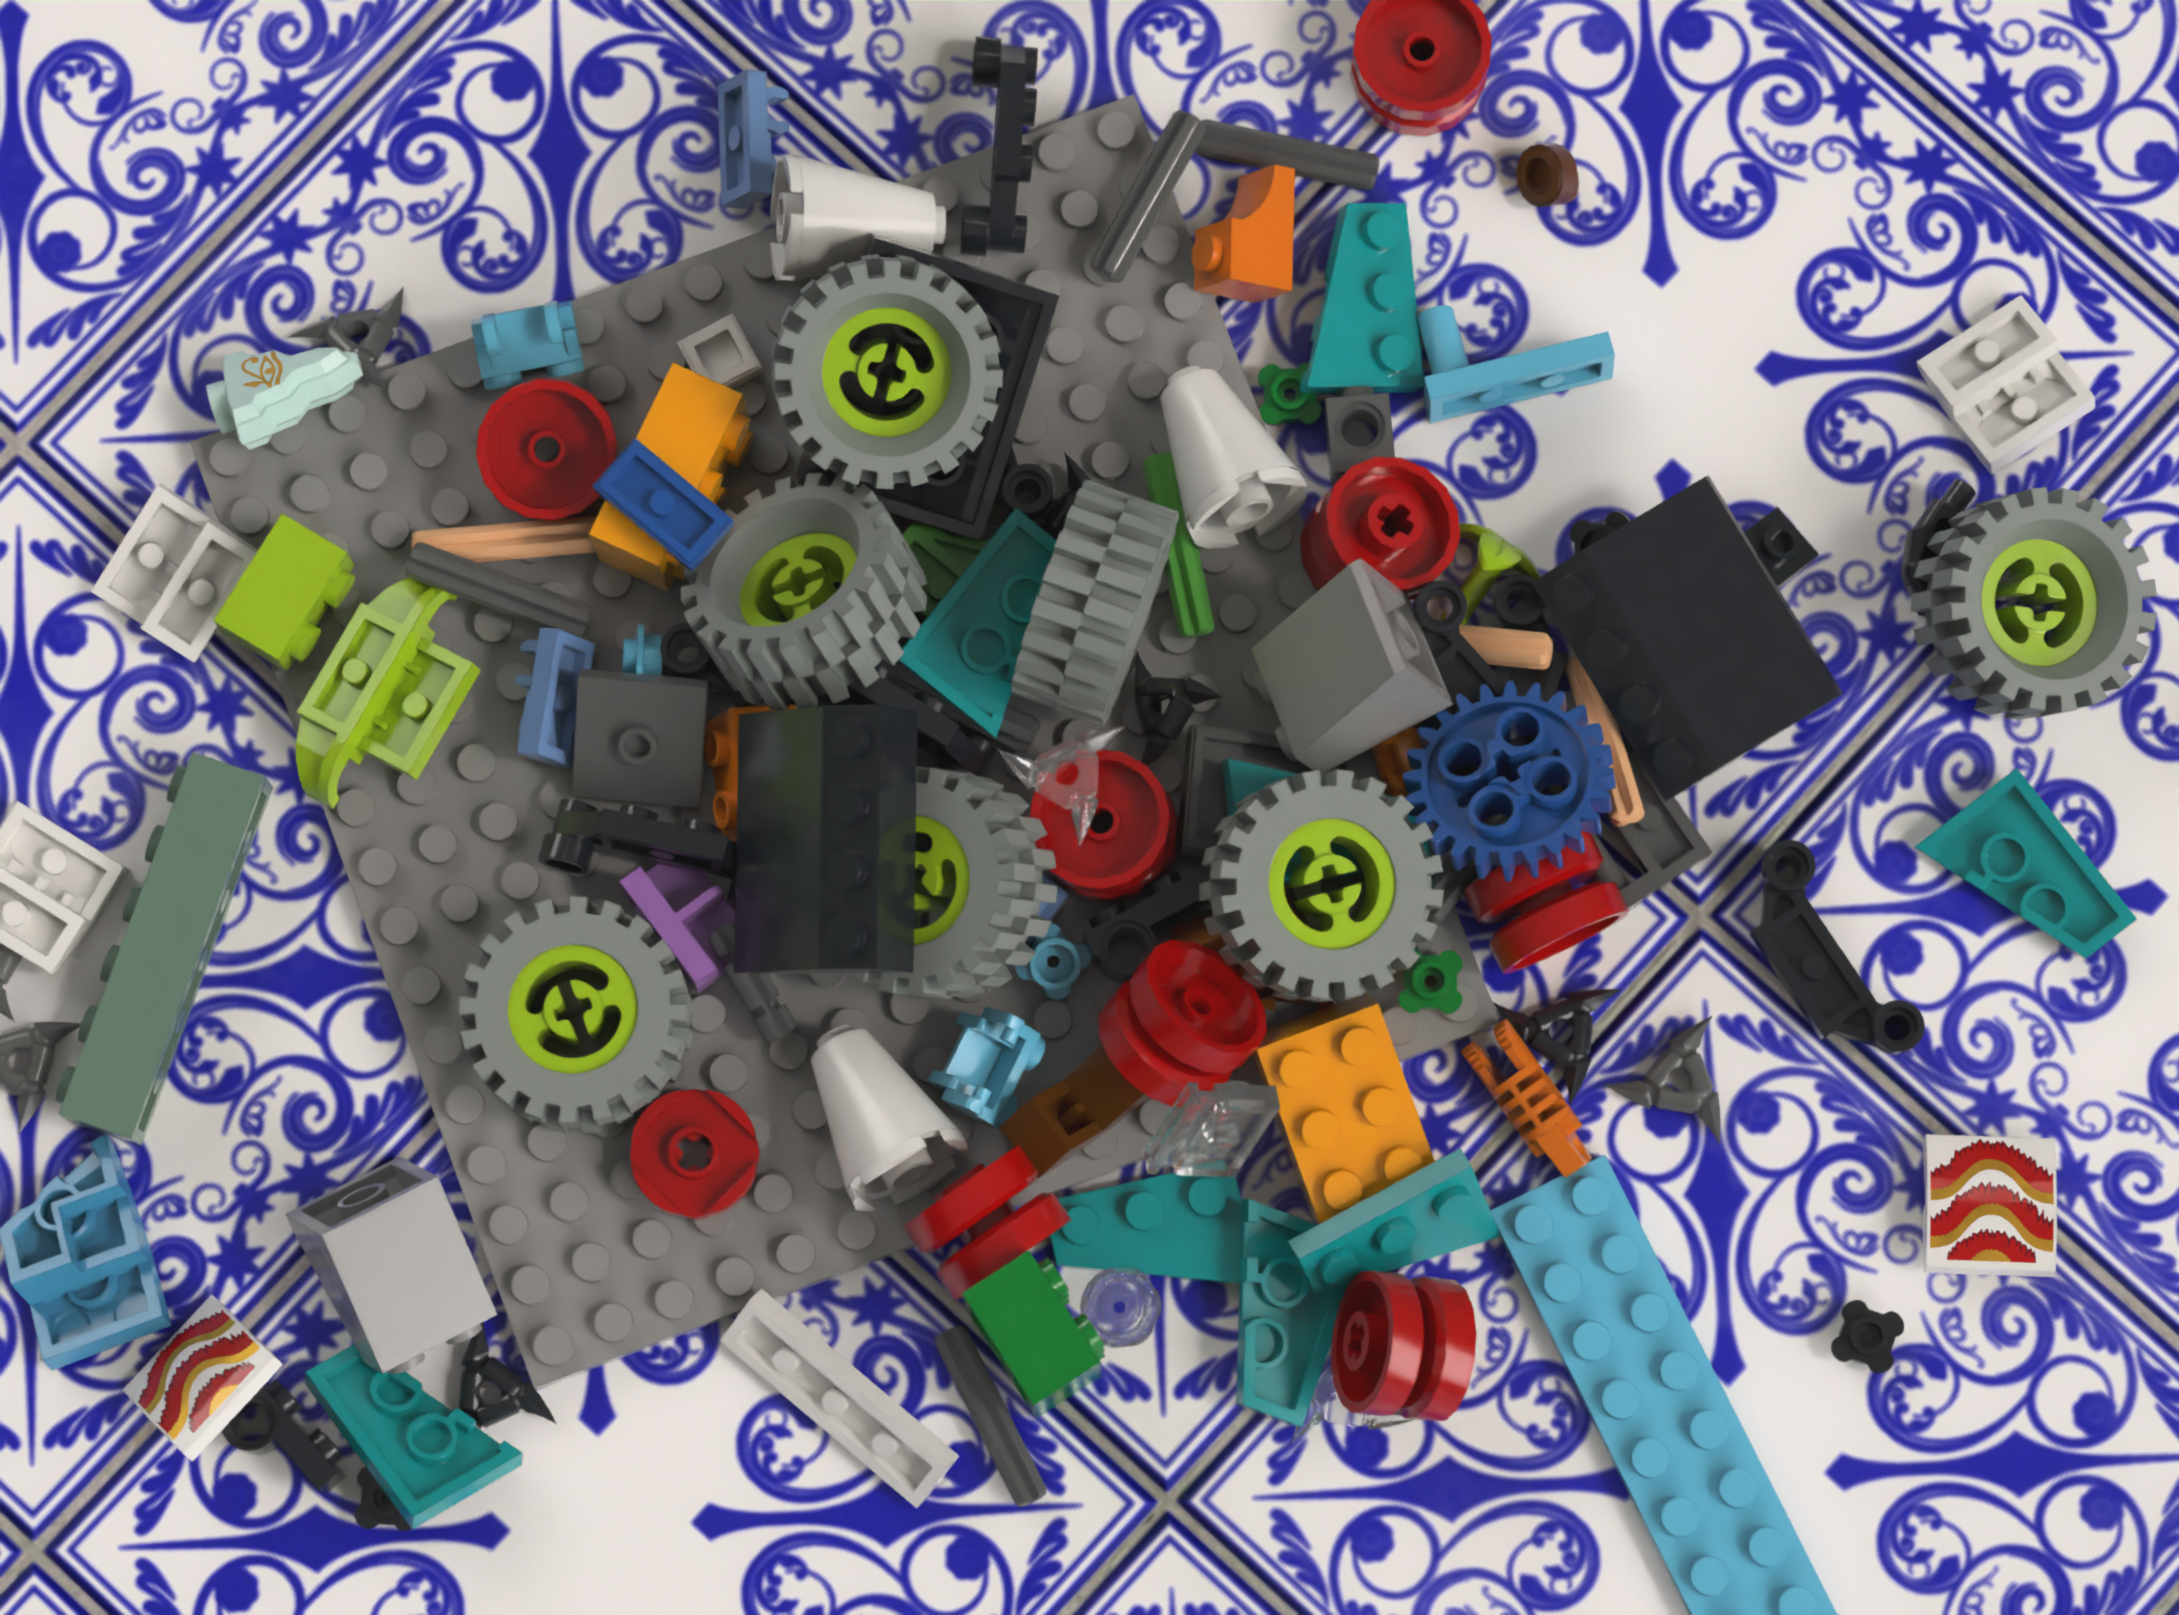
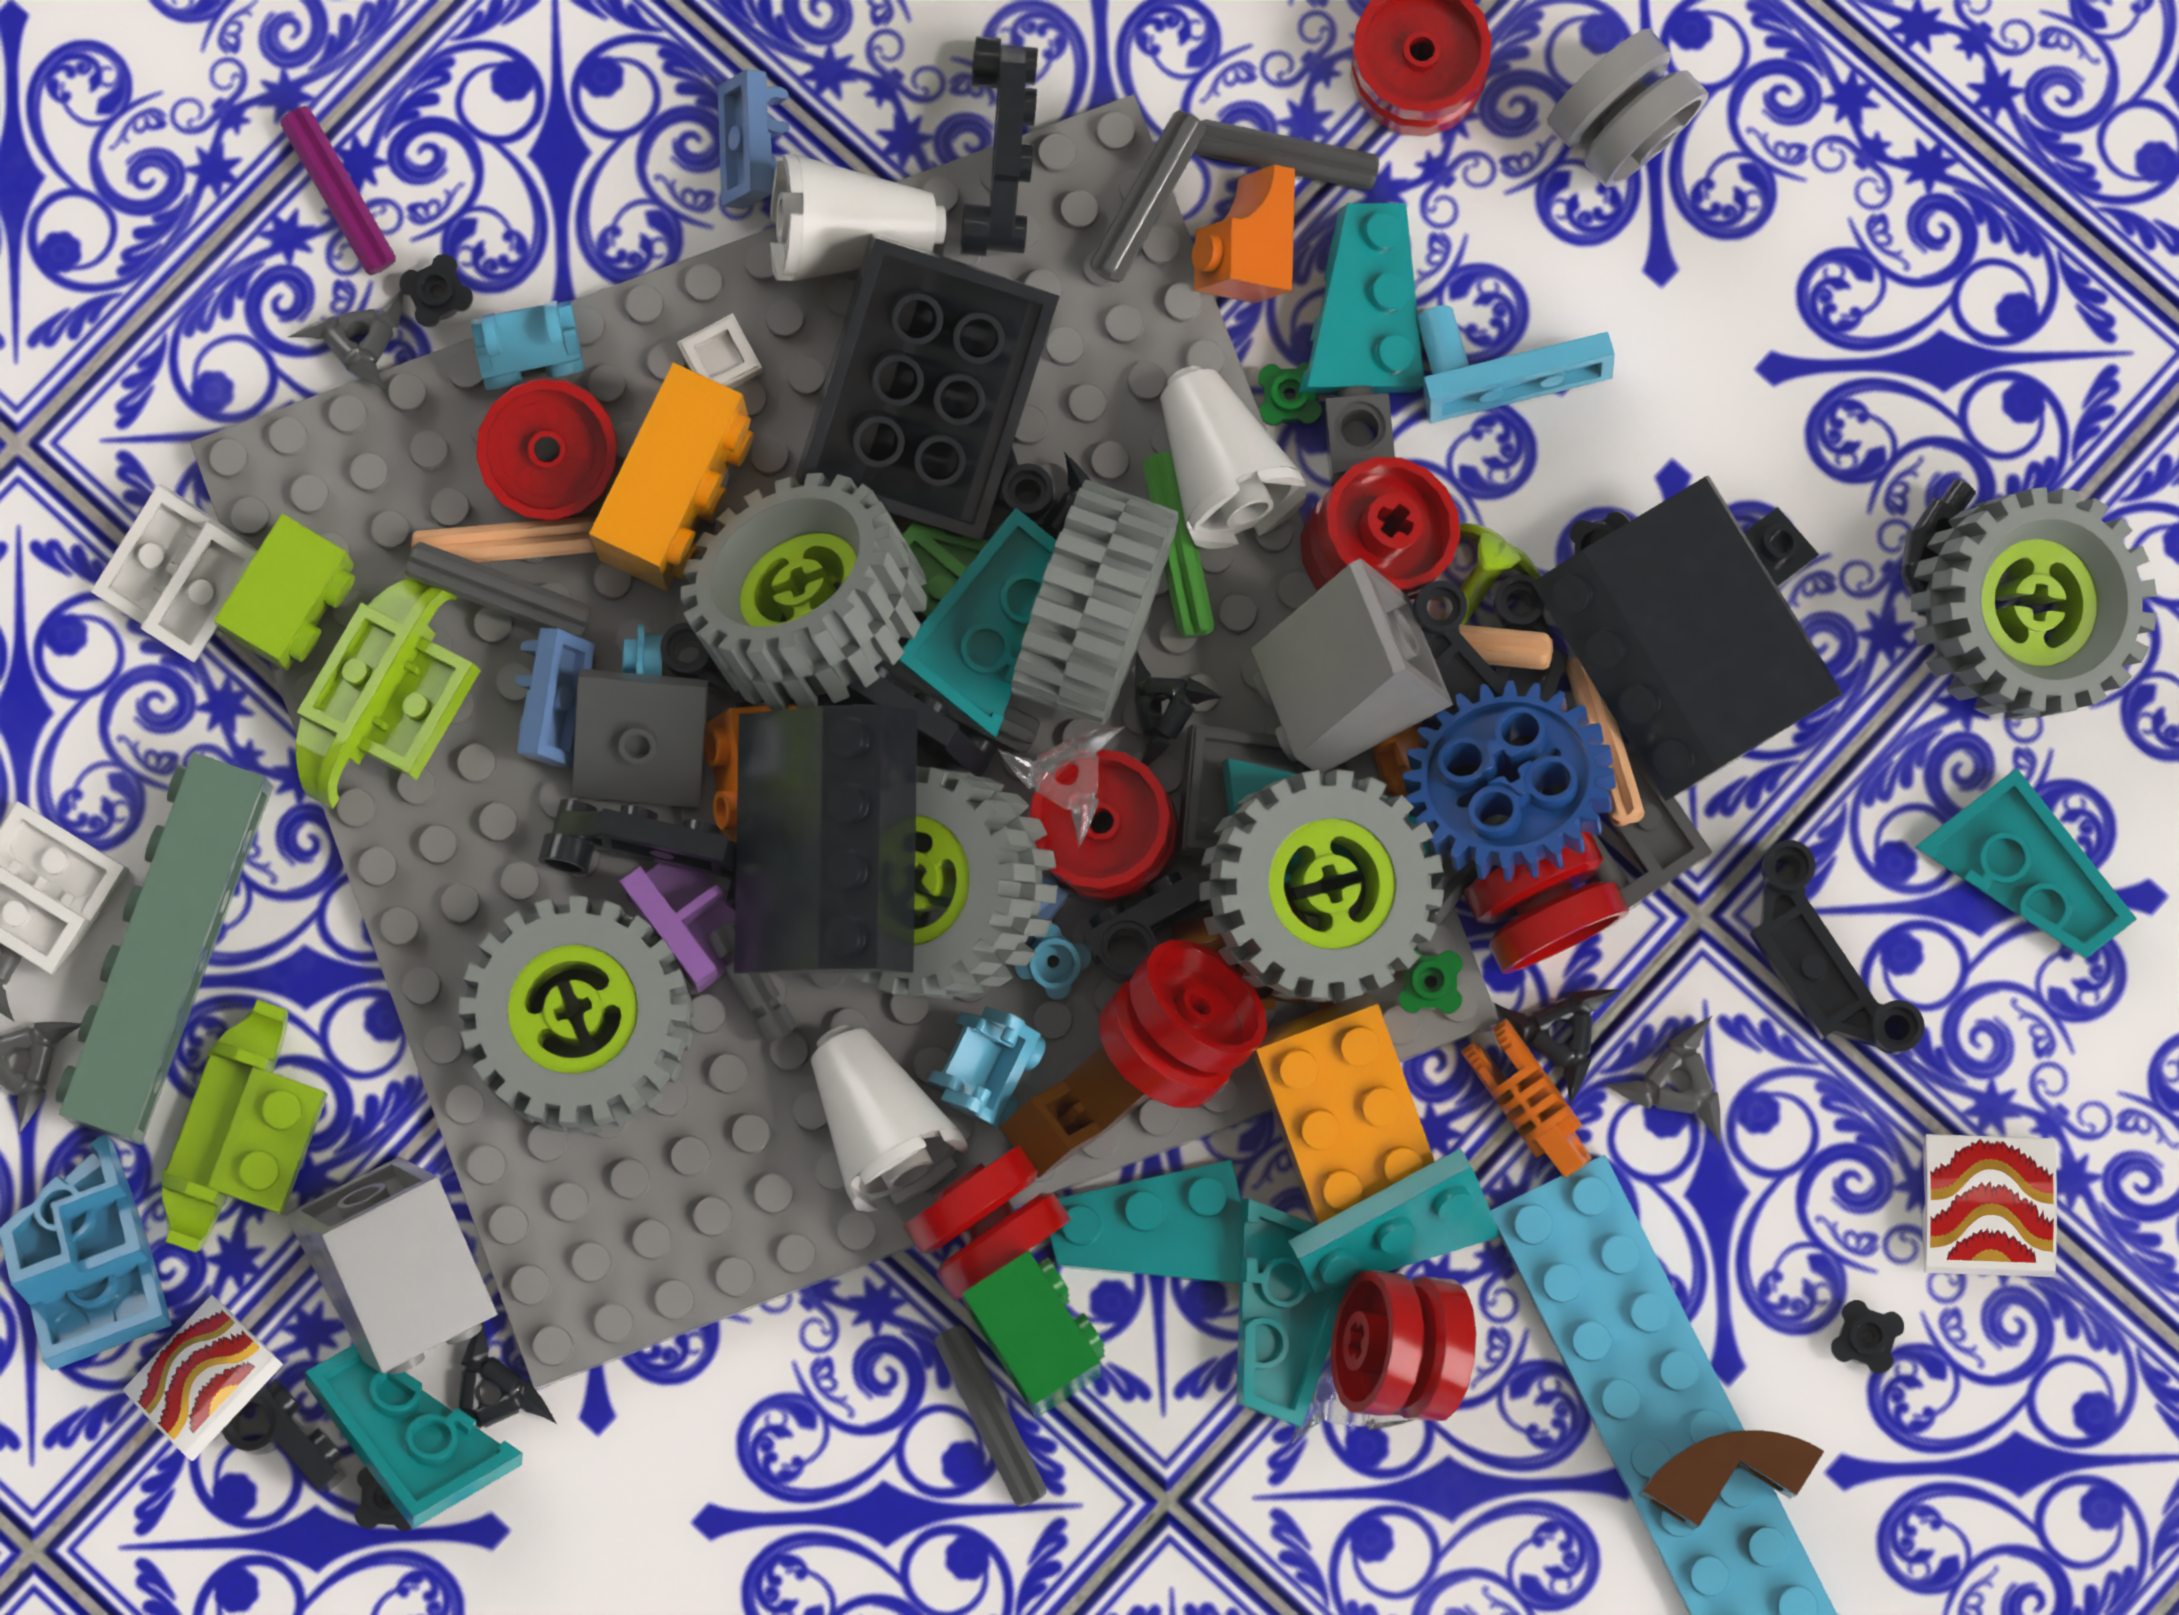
light aqua rock [206,348,363,450] -> none
blue plate [592,438,735,573] -> none
red plate [630,1089,761,1221] -> none
white plate [720,1289,959,1508] -> none
light grey wheel [771,254,1003,489] -> none
clear plate [1080,1267,1162,1348] -> none
clear plate [1143,1081,1280,1177] -> none
reddish brown tile [1516,143,1579,207] -> none
white slope [1917,295,2095,475] -> none
none -> lime plate [162,999,328,1252]
none -> magenta axle [280,106,396,275]
none -> black plate [399,254,473,327]
none -> light grey wheel [1547,28,1709,188]
none -> reddish brown brick [1638,1430,1824,1530]

